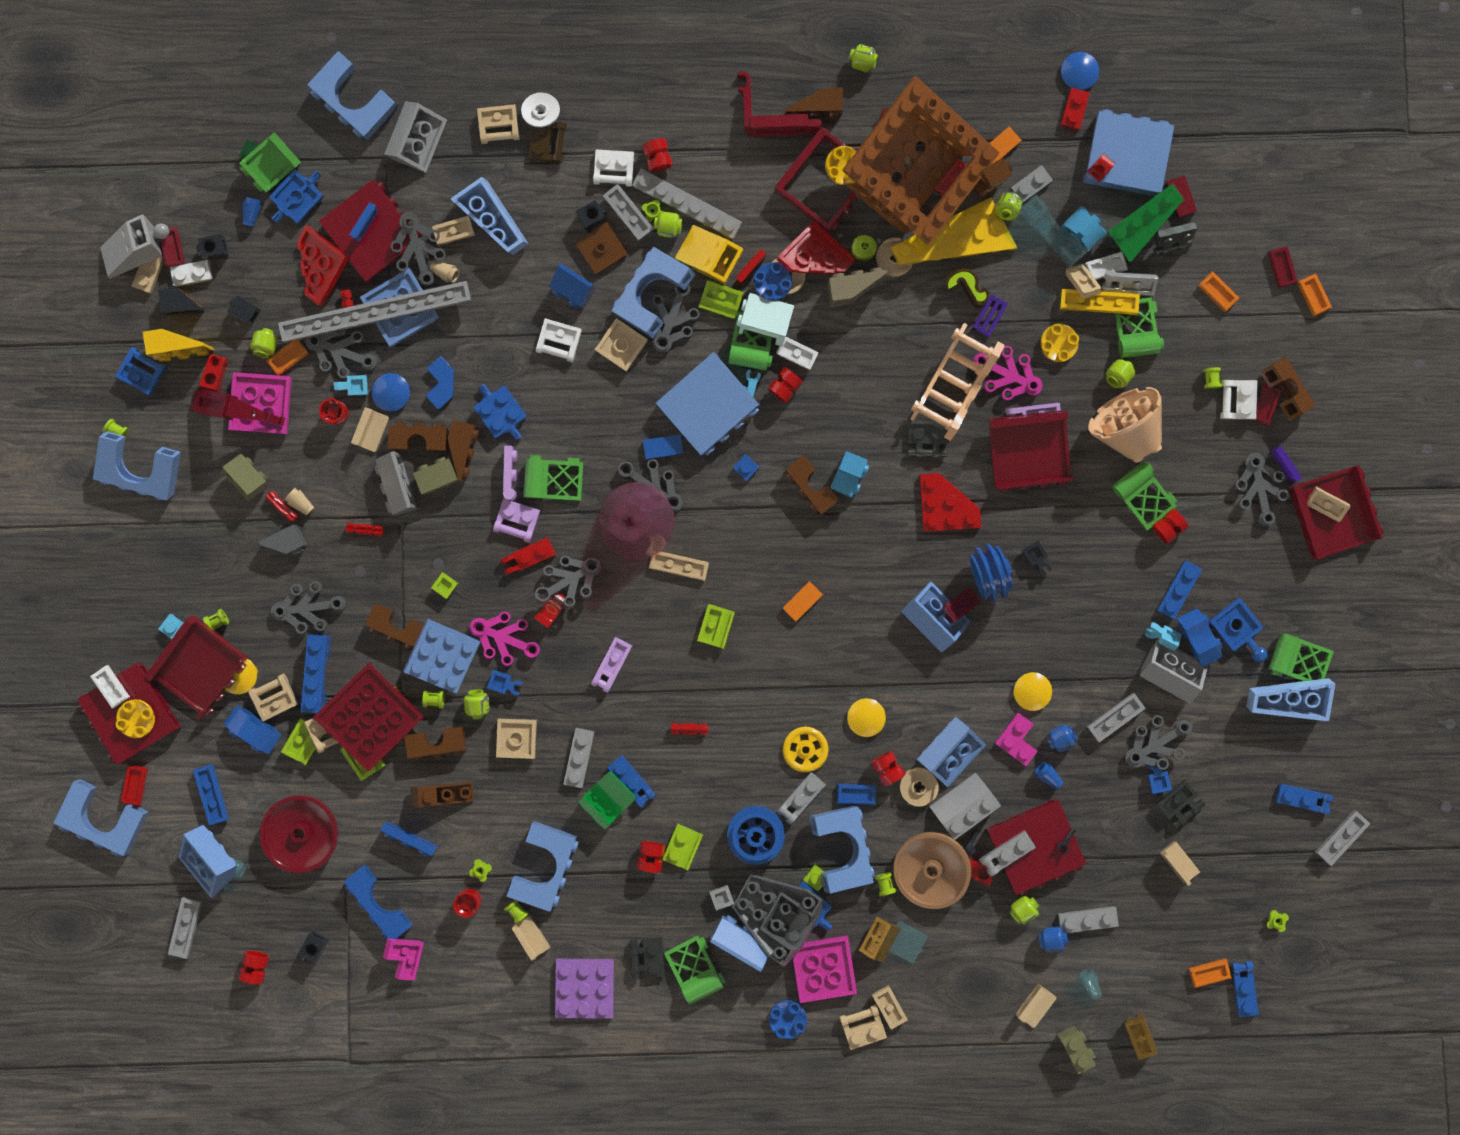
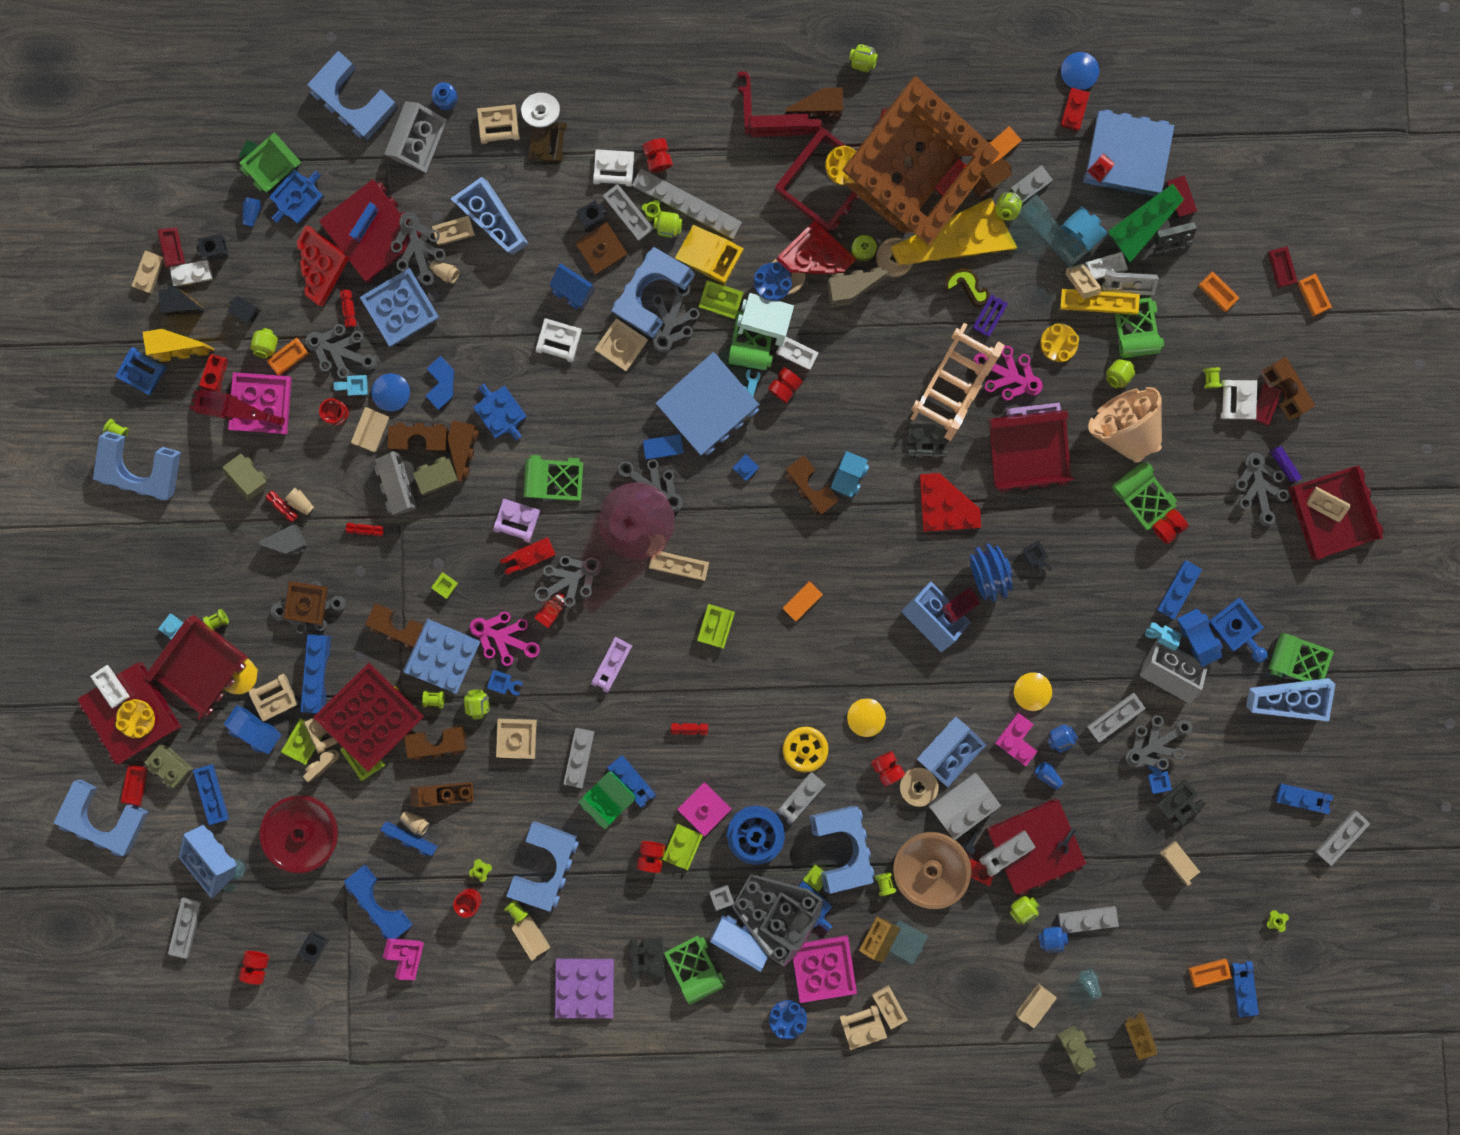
light grey slope [100,215,169,279] -> none
light grey plate [278,281,472,343] -> none
lavender plate [503,446,517,501] -> none
red tile [736,250,766,285] -> none
blue tile [837,784,876,805] -> none
none -> olive brick [144,744,194,788]
none -> reddish brown plate [283,581,328,625]
none -> tan plate [303,749,340,782]
none -> tan cone [400,811,430,836]
none -> blue head [431,82,458,110]
none -> dark pink plate [677,782,731,837]

